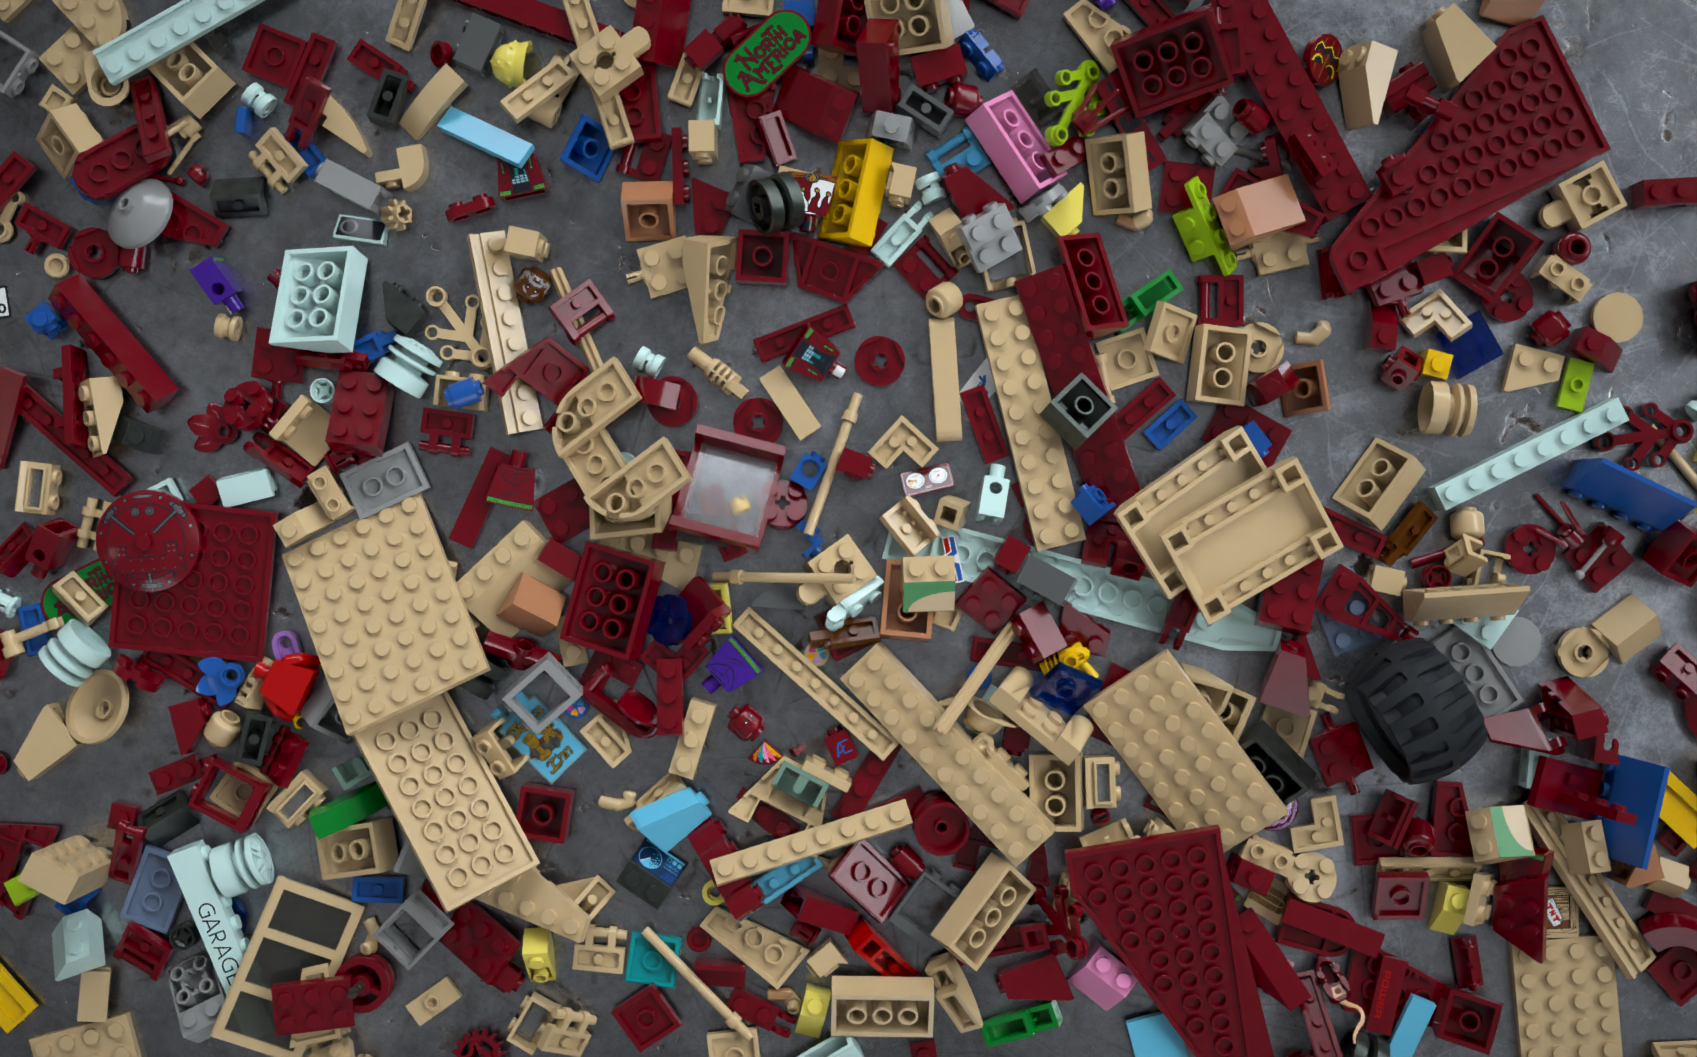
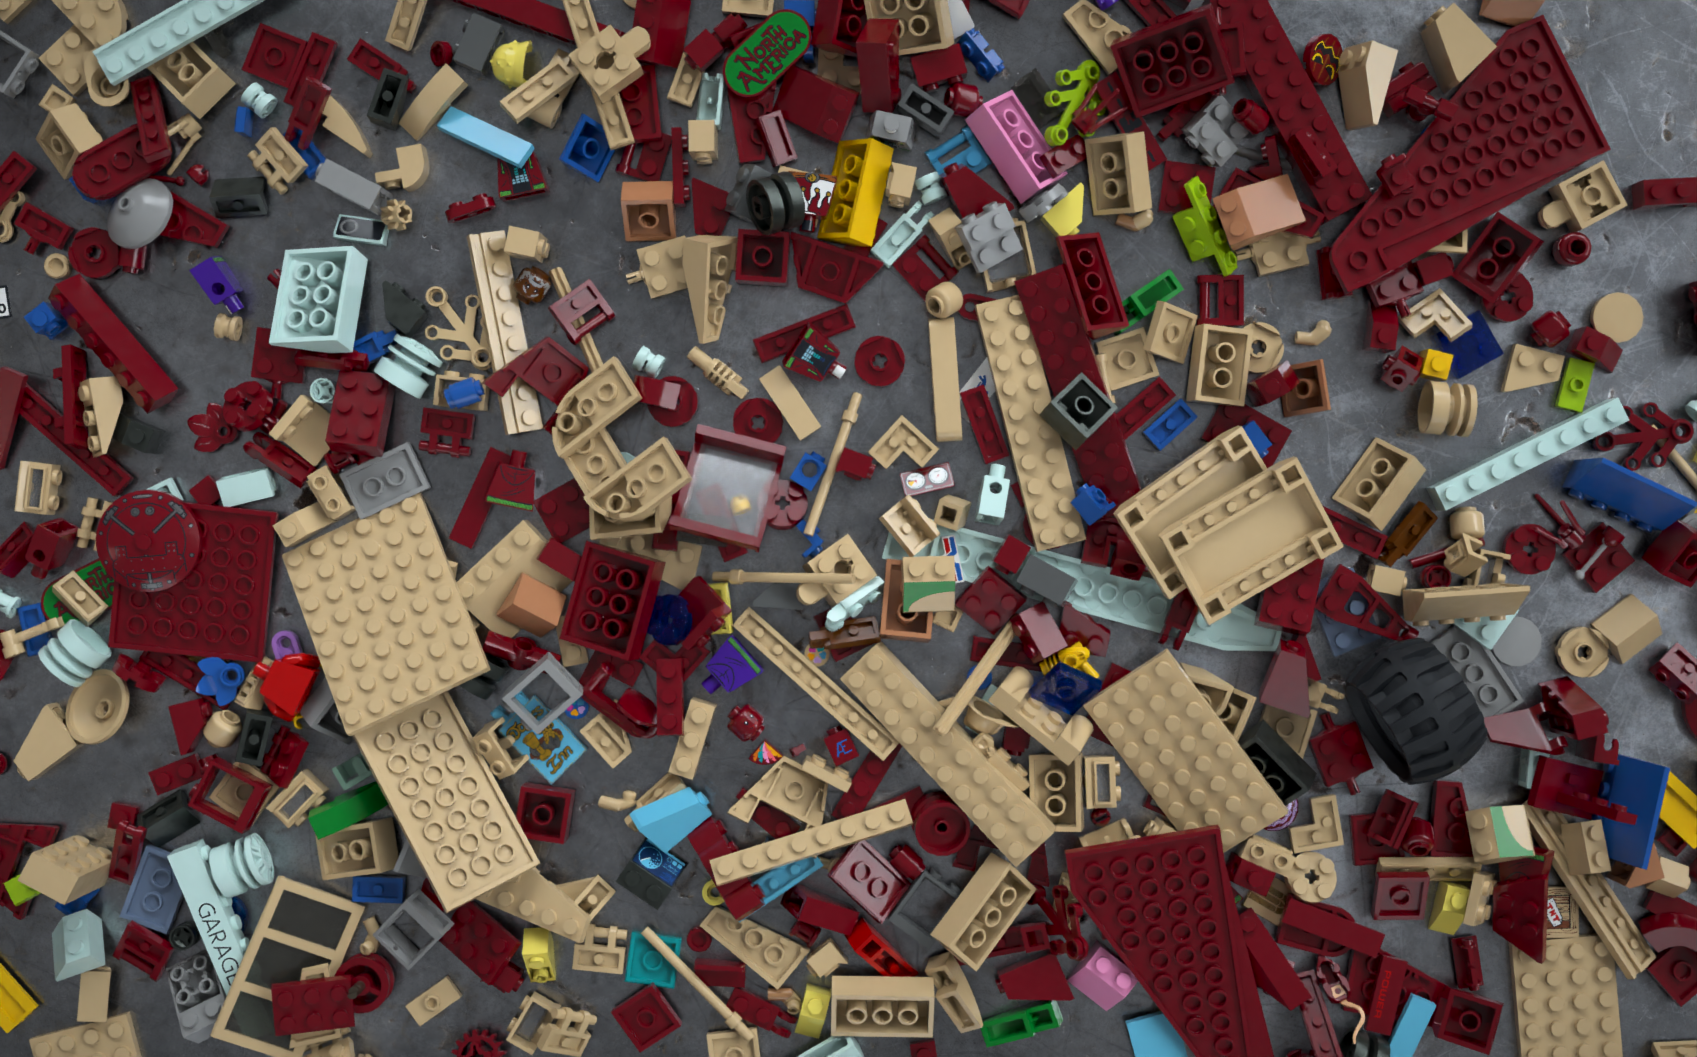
sand green window [771,760,829,809] -> none
tan window [1528,254,1593,305] -> none

